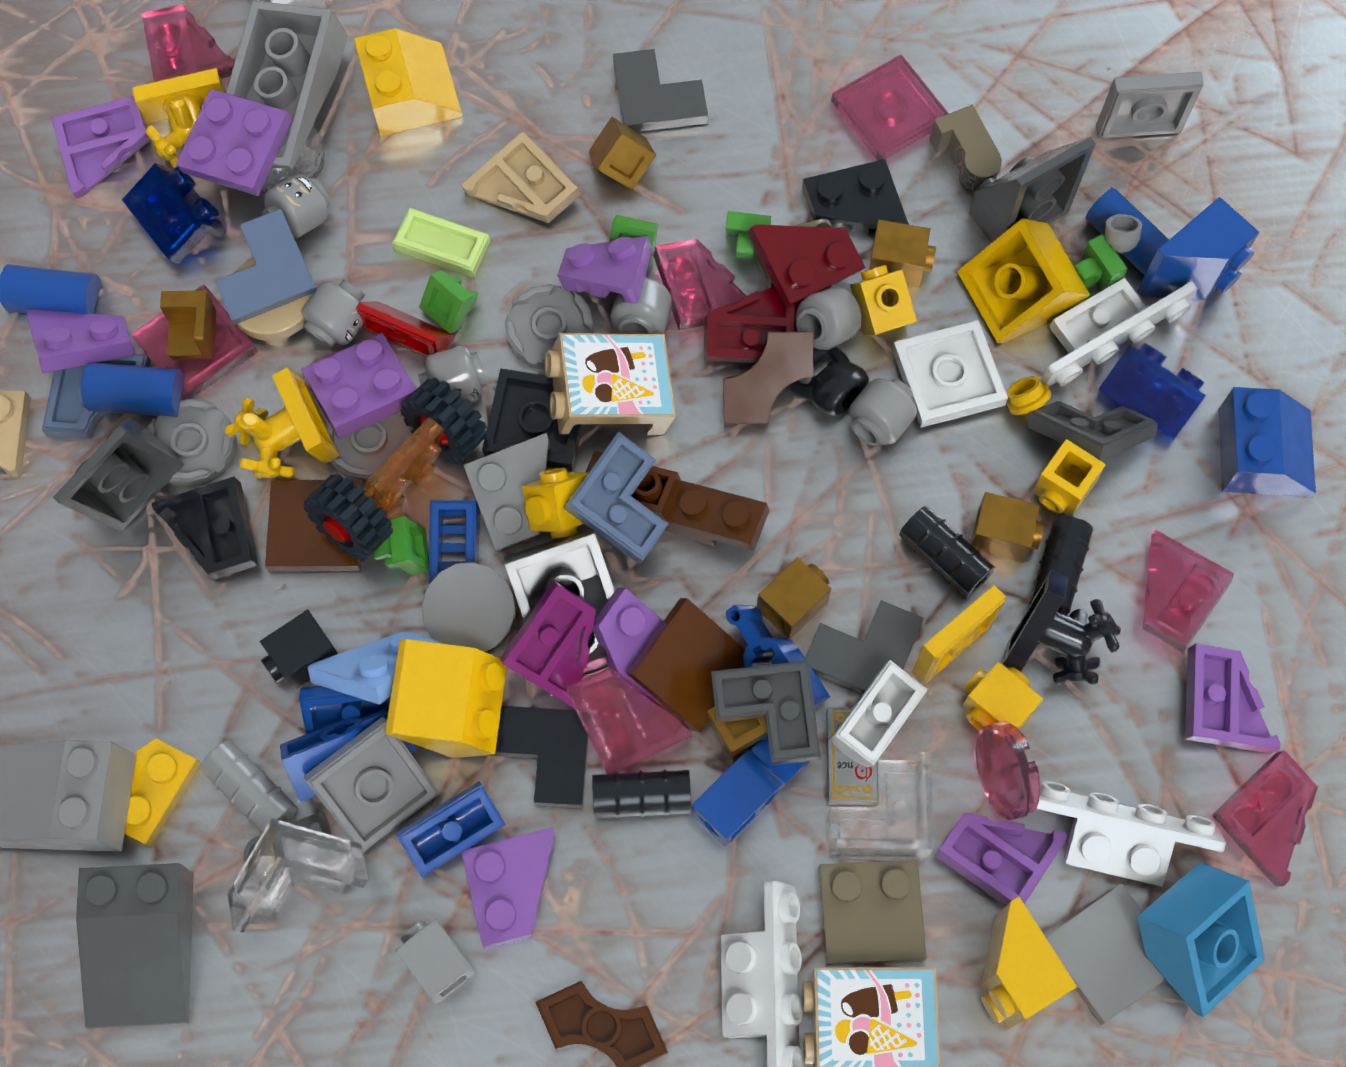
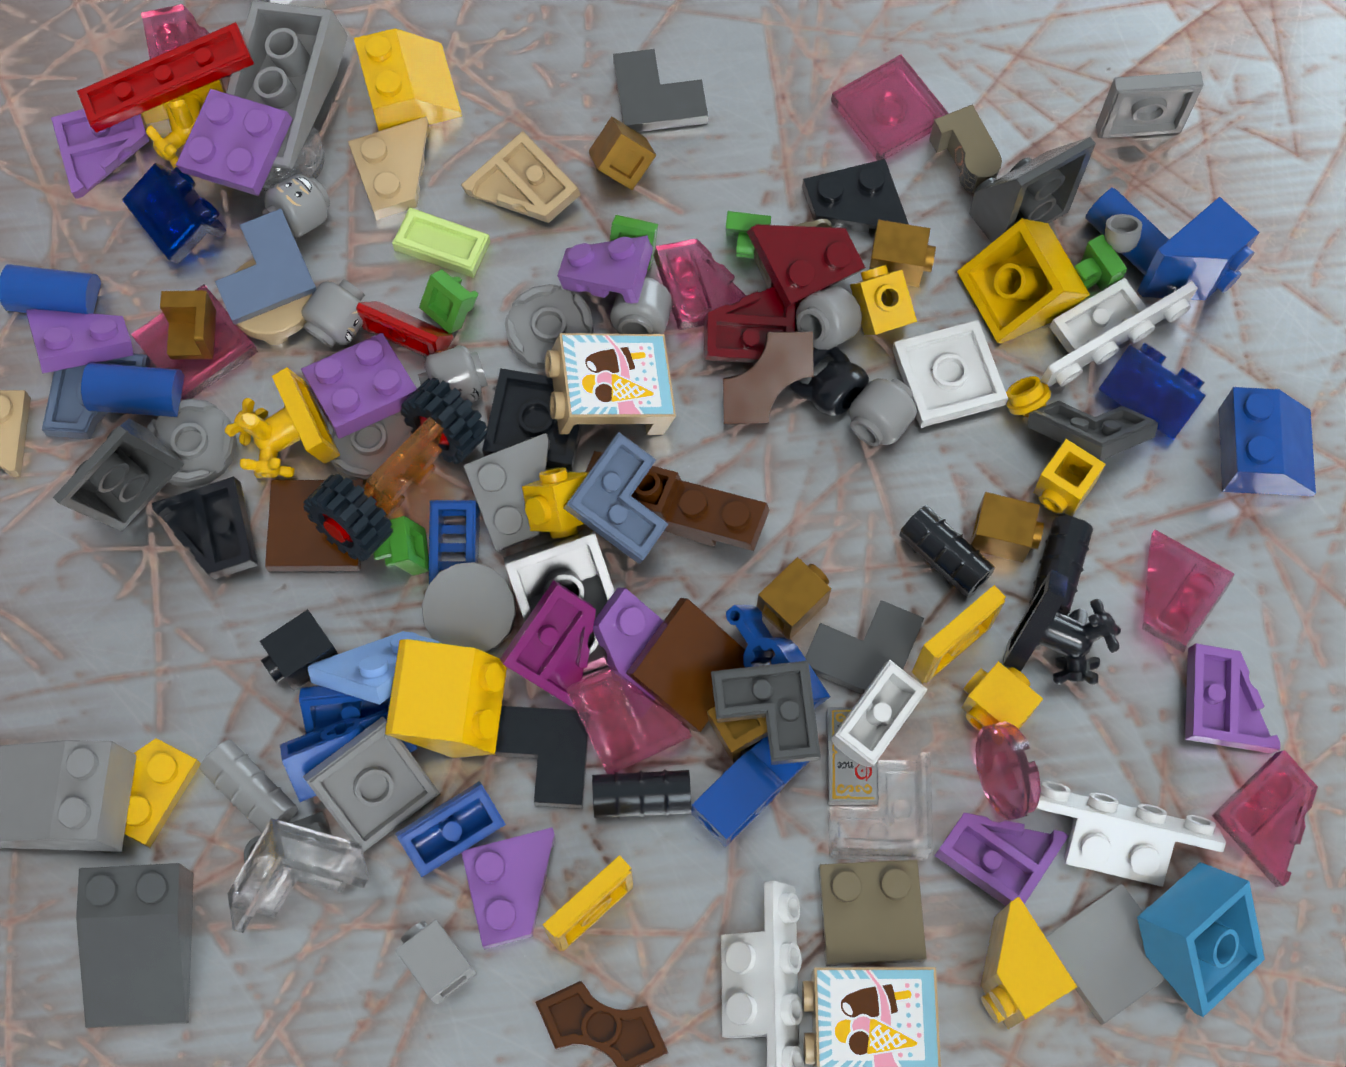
none -> red tile [77,22,254,133]
none -> tan wing [348,117,430,220]
none -> yellow tile [543,855,633,952]

